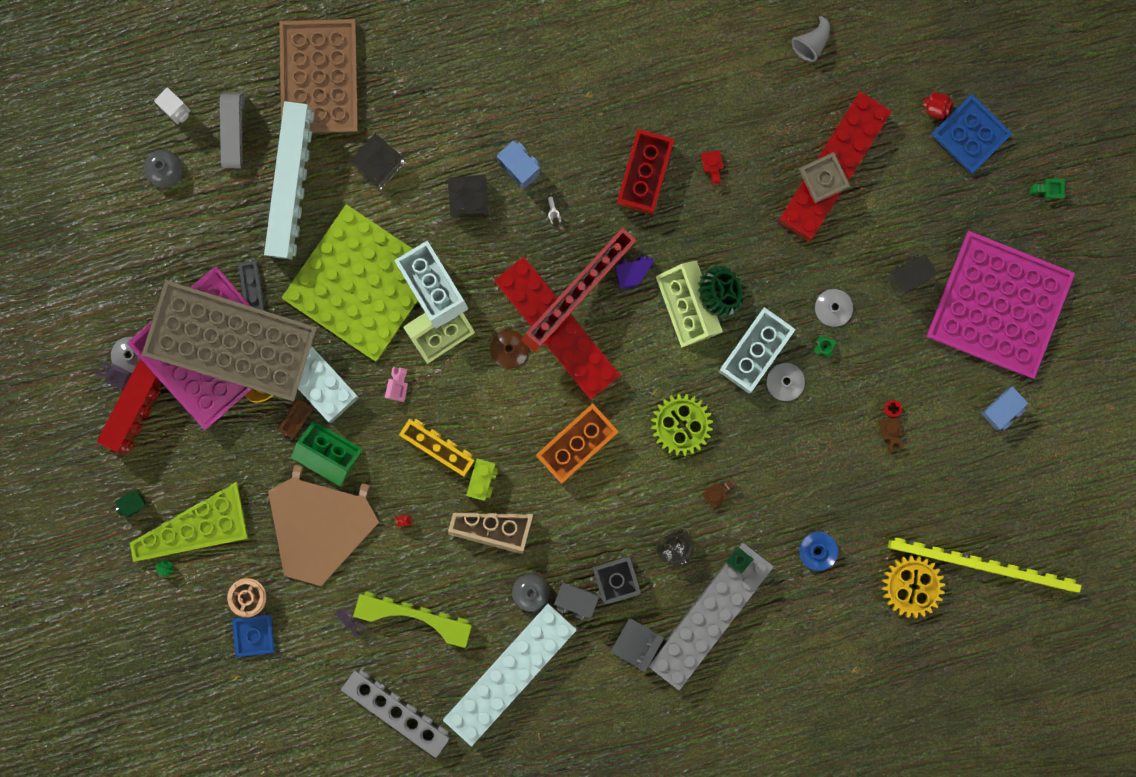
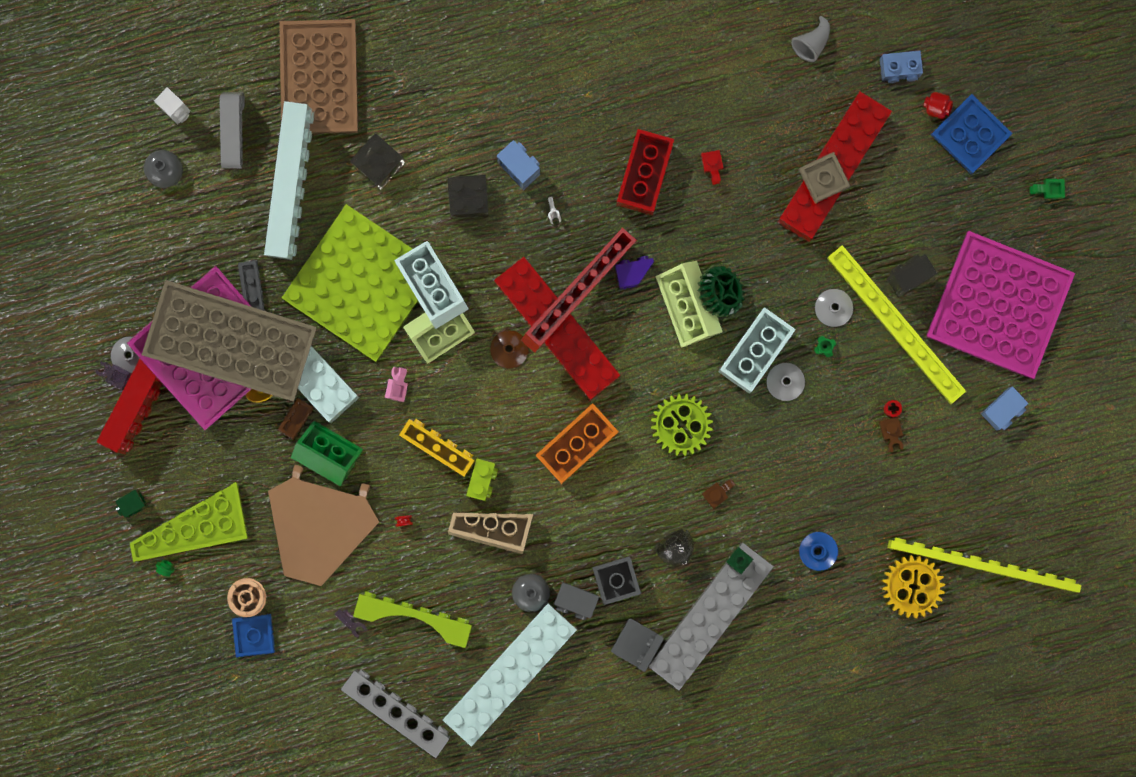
none -> neon yellow plate [827,245,966,404]
none -> medium blue brick [880,51,923,83]

